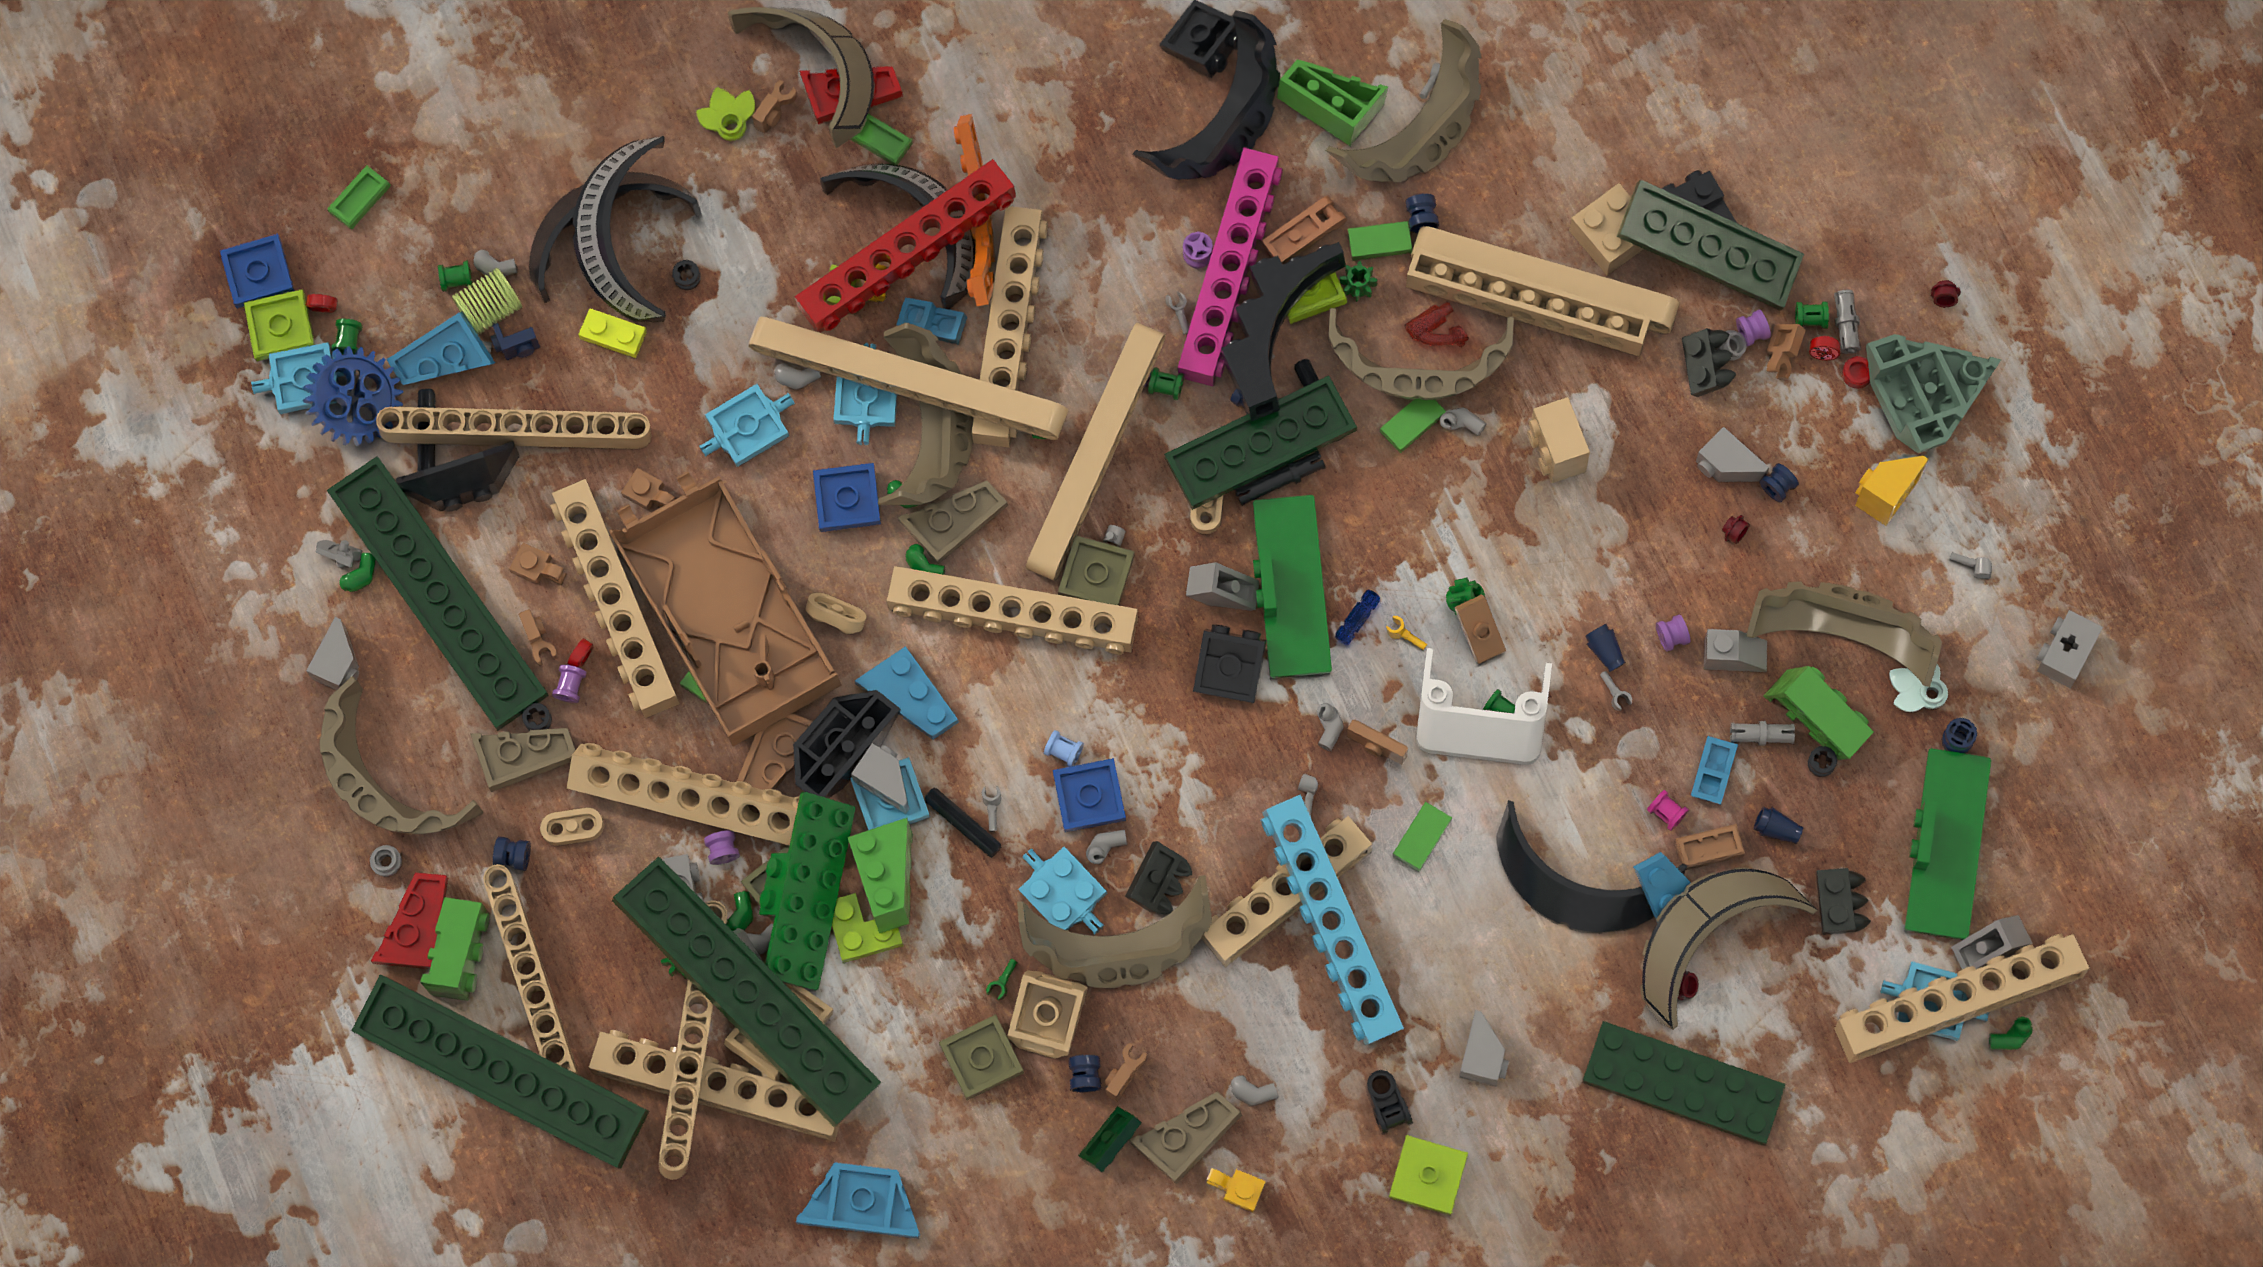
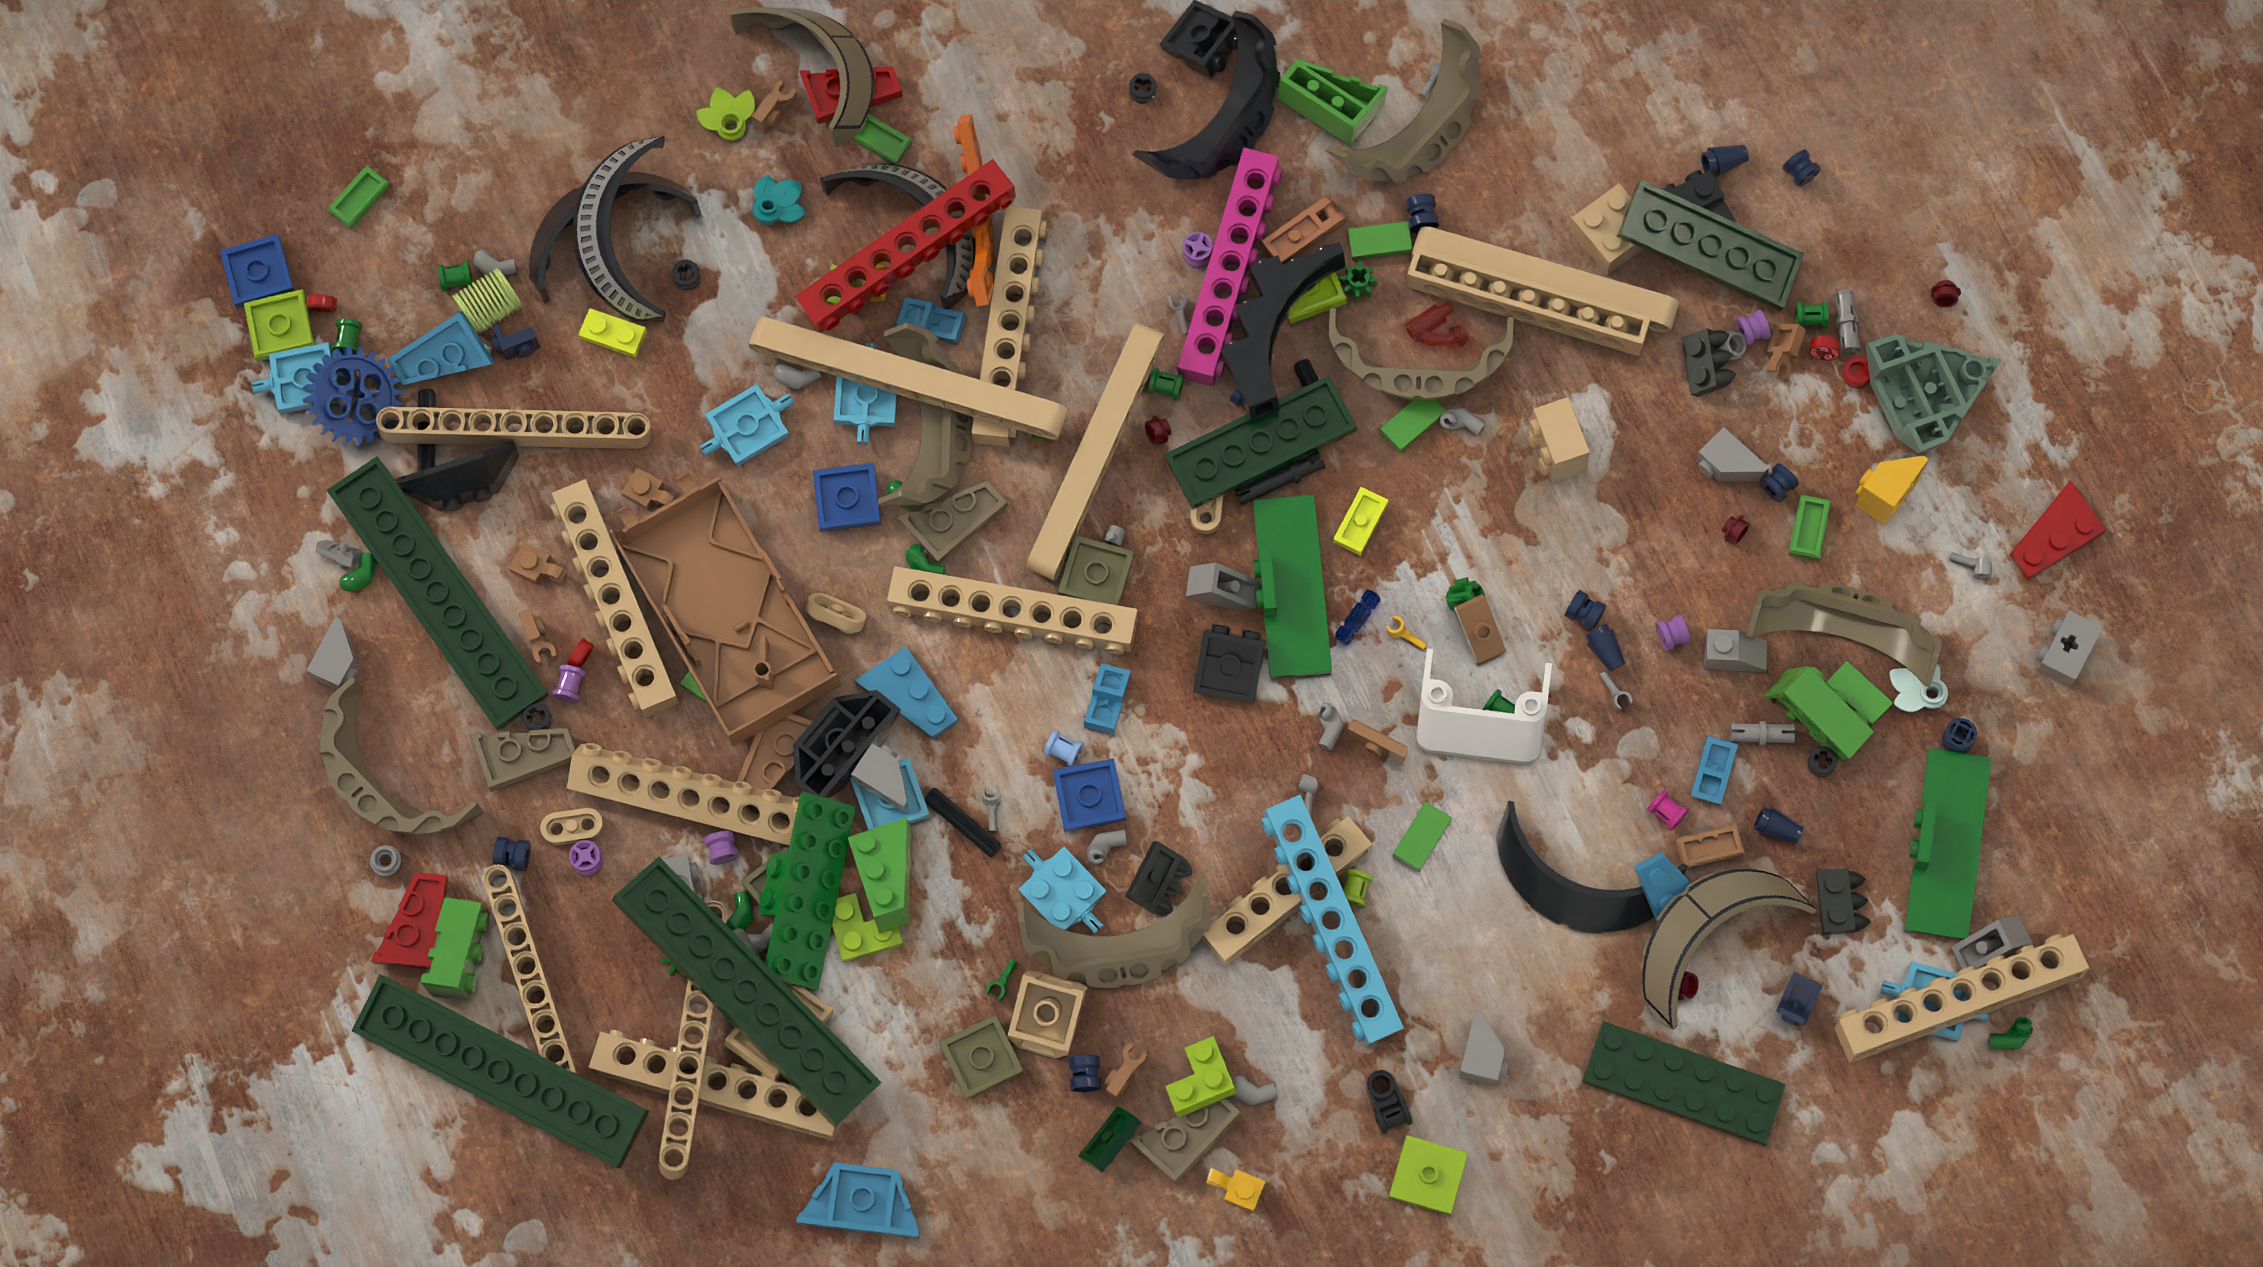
none -> medium lavender wheel [569,840,604,876]
none -> teal plate [752,175,806,225]
none -> dark azure slope [1084,663,1131,735]
none -> black bush [1129,73,1156,103]
none -> dark red plate [1145,415,1171,445]
none -> lime plate [1165,1036,1237,1118]
none -> neon yellow plate [1333,487,1388,556]
none -> lime bush [1343,869,1373,908]
none -> dark blue wheel [1564,590,1607,632]
none -> dark blue cone [1701,144,1749,177]
none -> dark blue bracket [1776,972,1823,1025]
none -> dark blue wheel [1782,149,1821,187]
none -> bright green tile [1788,494,1831,561]
none -> bright green tile [1826,661,1893,727]
none -> red wing [2010,480,2106,581]

